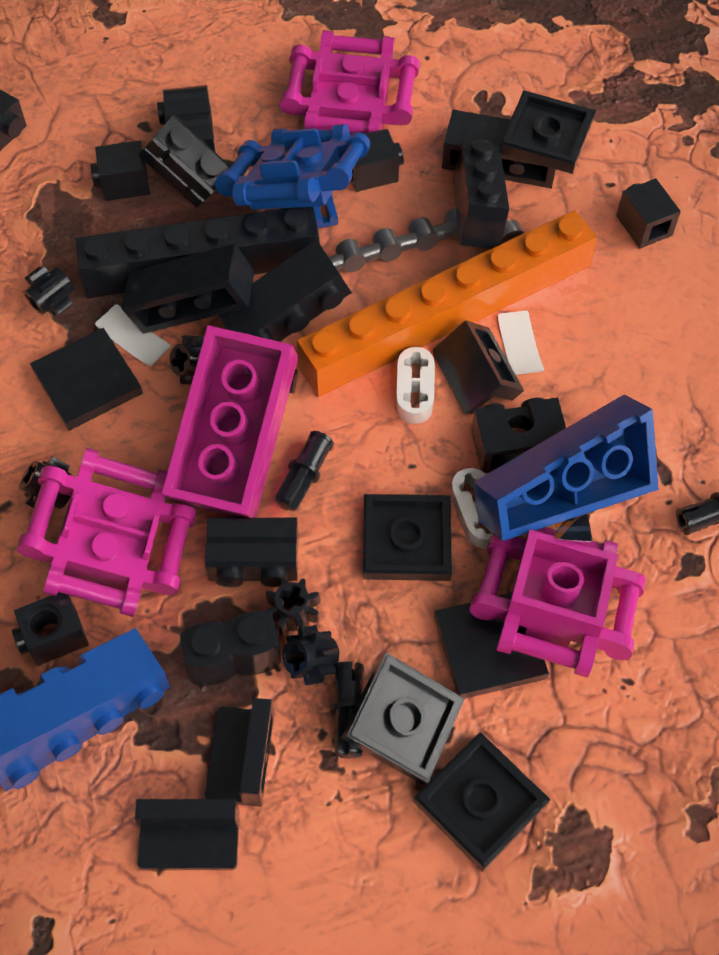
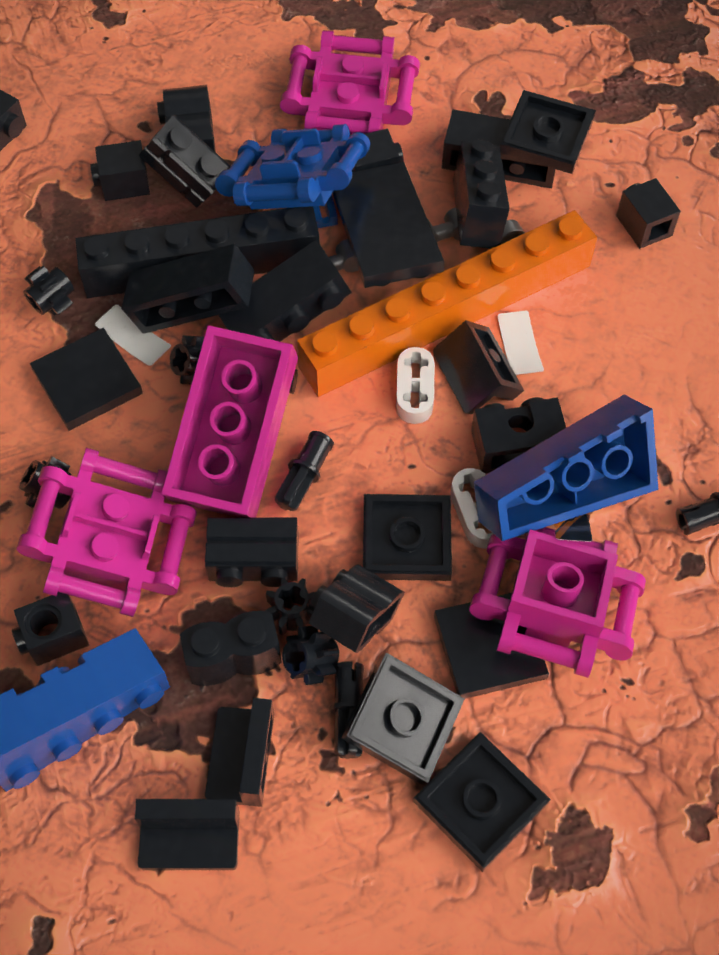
none -> black brick [308,565,405,653]
none -> black tile [332,162,444,288]

